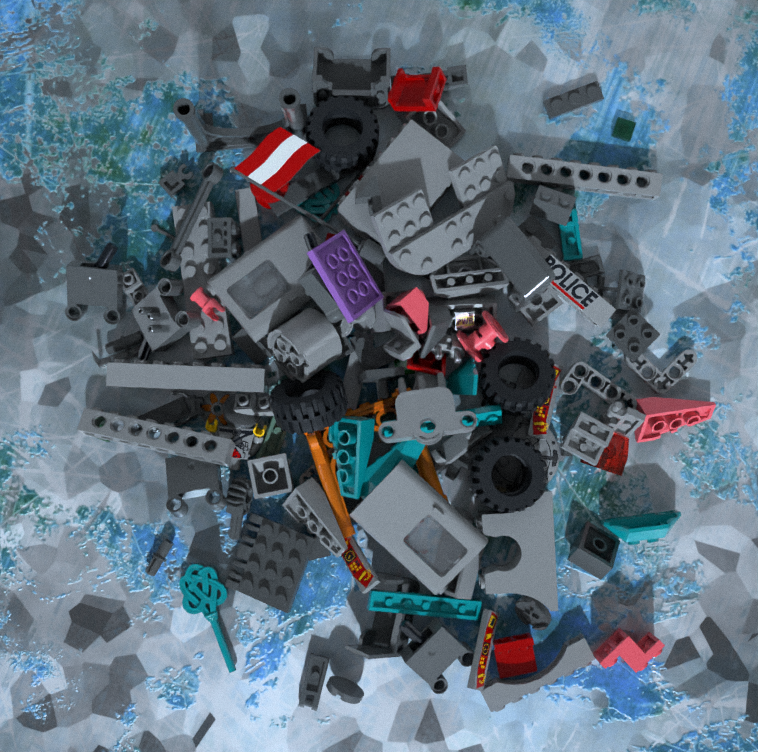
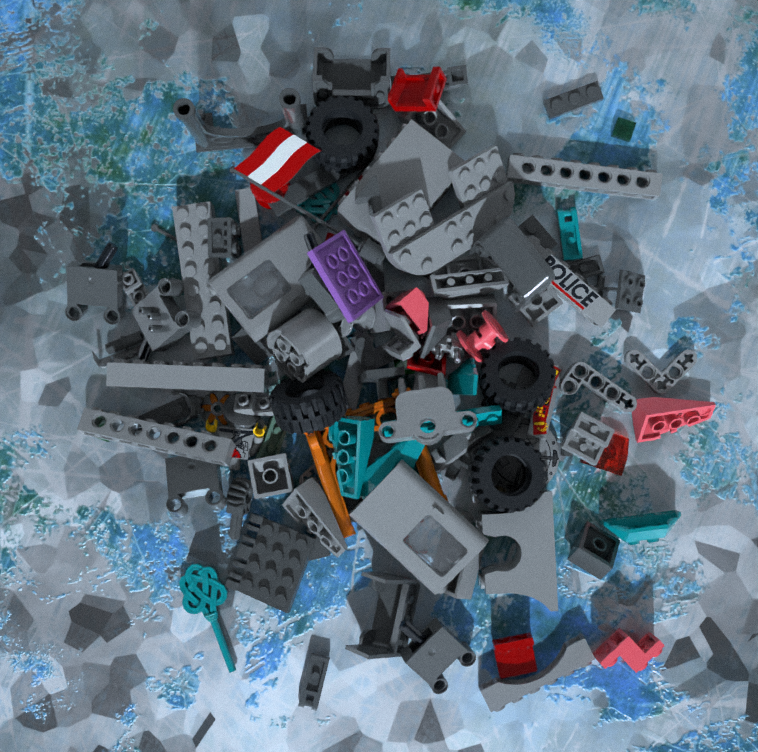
dark grey axle [145,538,174,576] -> none
dark grey plate [158,164,194,198] -> none
dark grey piece [160,162,223,272] -> none
coral piece [190,287,225,321] -> none
dark grey tile [326,676,364,704] -> none
tile [341,535,380,594] -> none
teal plate [367,589,482,621] -> none
tile [454,309,475,330] -> none
tile [467,609,499,691] -> none
dark grey tile [515,596,552,630] -> none
dark grey slope [530,185,577,226] -> none
light grey plate [599,401,646,438] -> none
dark grey bracket [606,308,660,361] -> none

